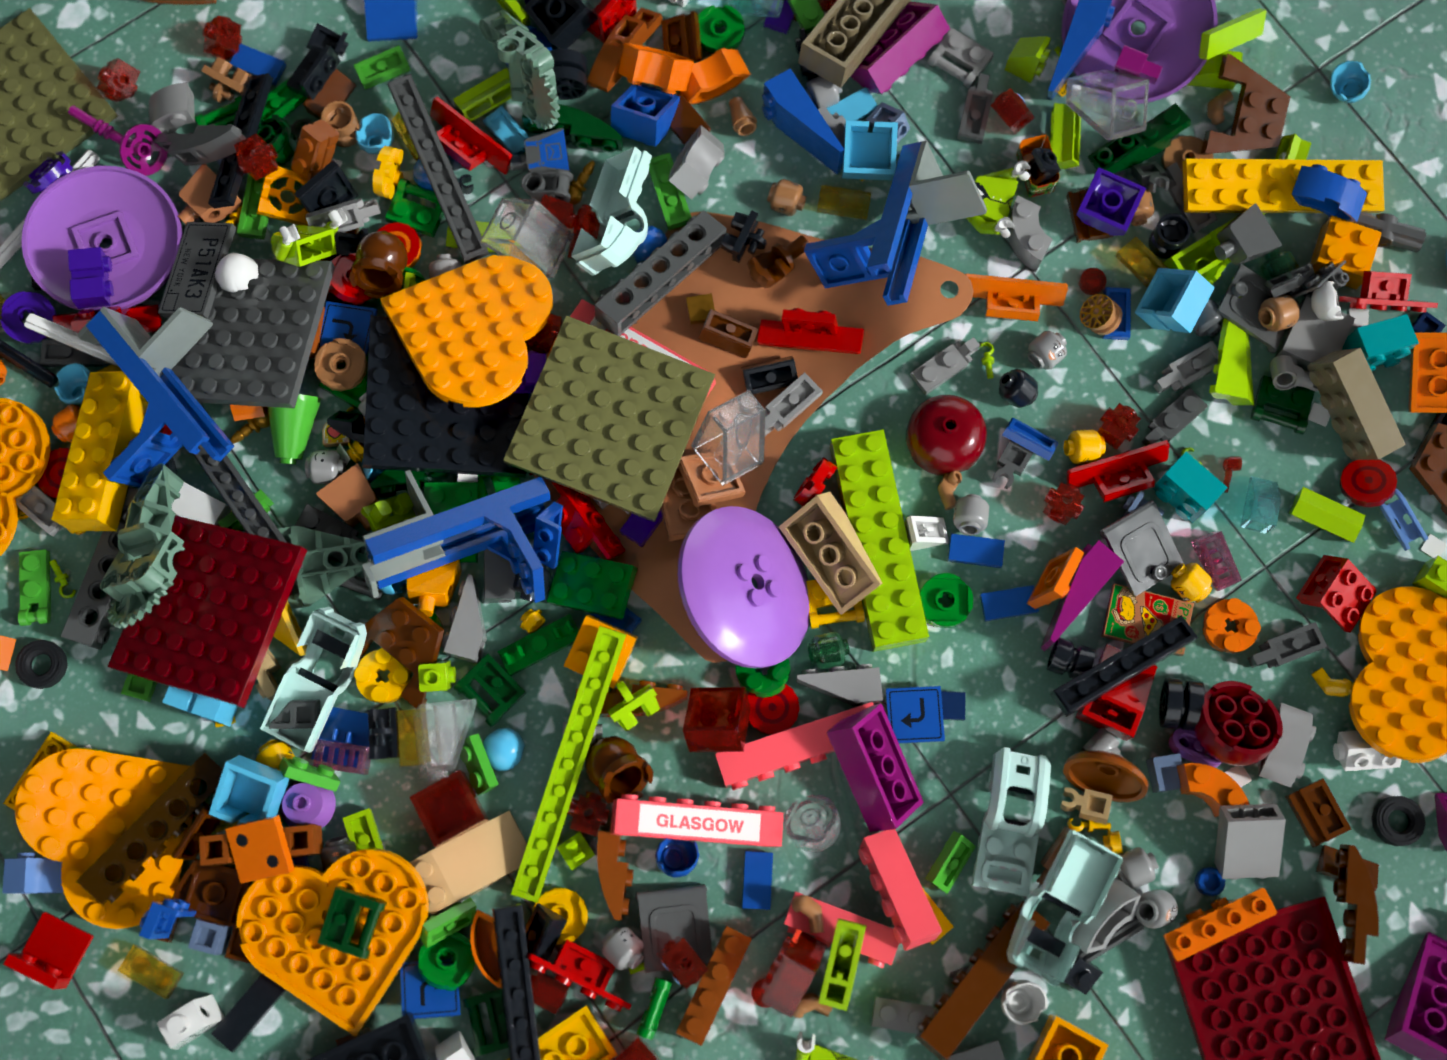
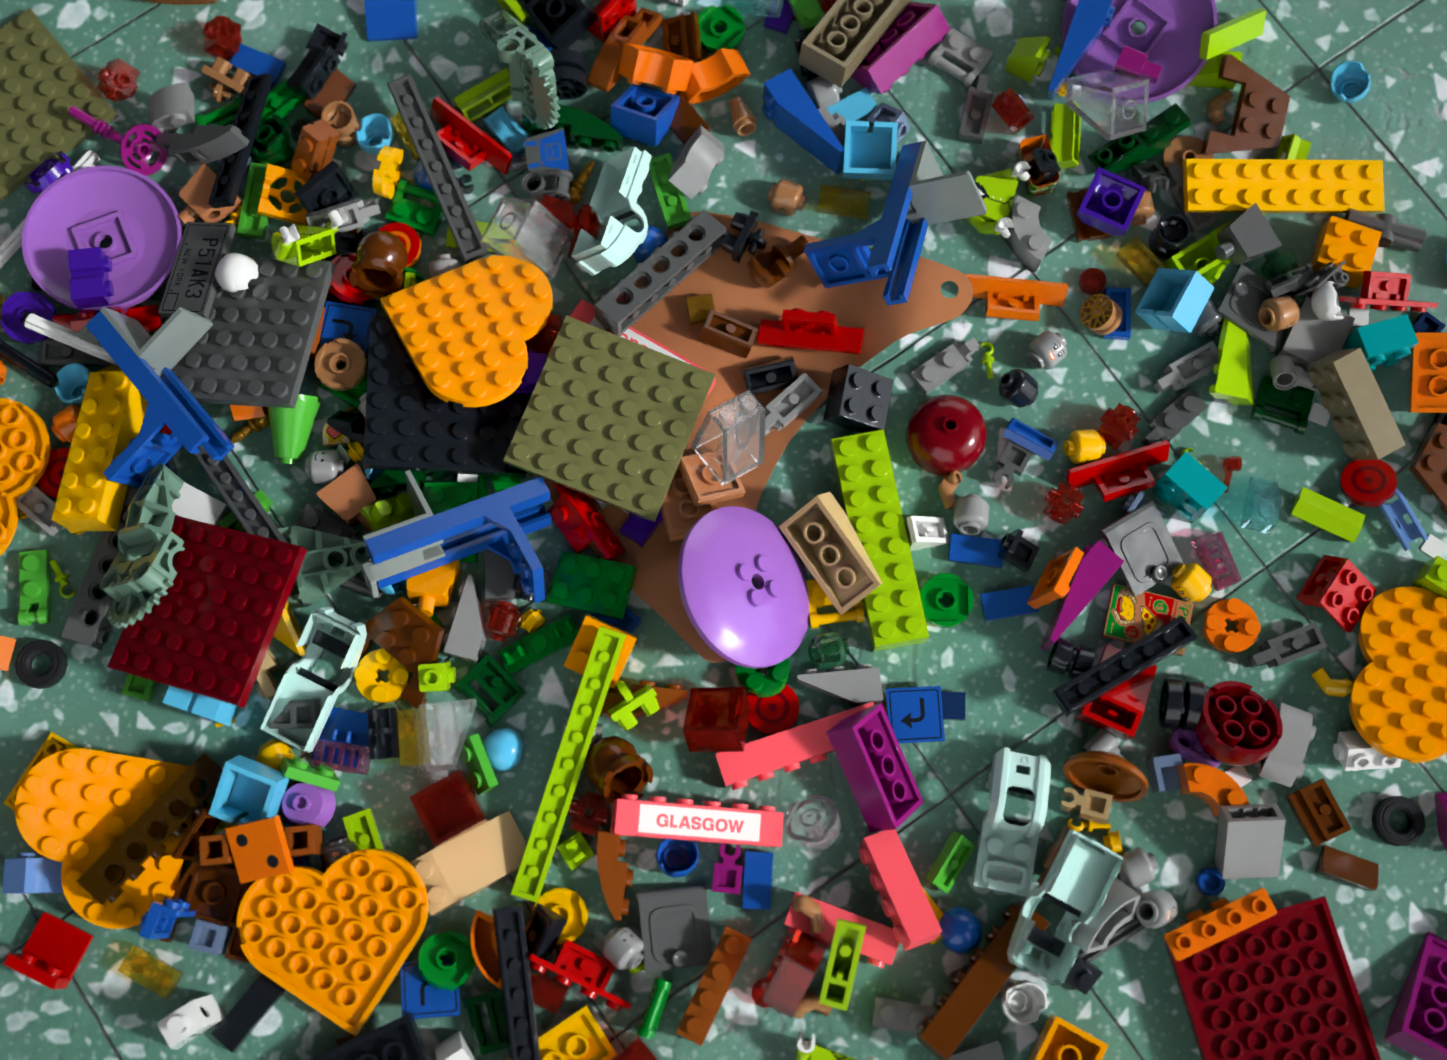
clear red brick [234,133,279,180] -> none
dark green plate [317,886,387,959] -> none
bright green plate [354,45,411,90] -> none
bright green plate [421,897,477,948] -> none
blue bracket [533,502,563,569] -> none
clear red head [656,936,709,989] -> none
red plate [793,457,837,507] -> none
blue brick [1292,164,1367,222] -> none
reddish brown slope [1333,844,1379,965] -> none
none -> clear red head [483,600,522,642]
none -> magenta plate [712,843,743,894]
none -> black brick [823,364,894,433]
none -> blue hair [939,906,982,954]
none -> black bracket [998,529,1040,572]

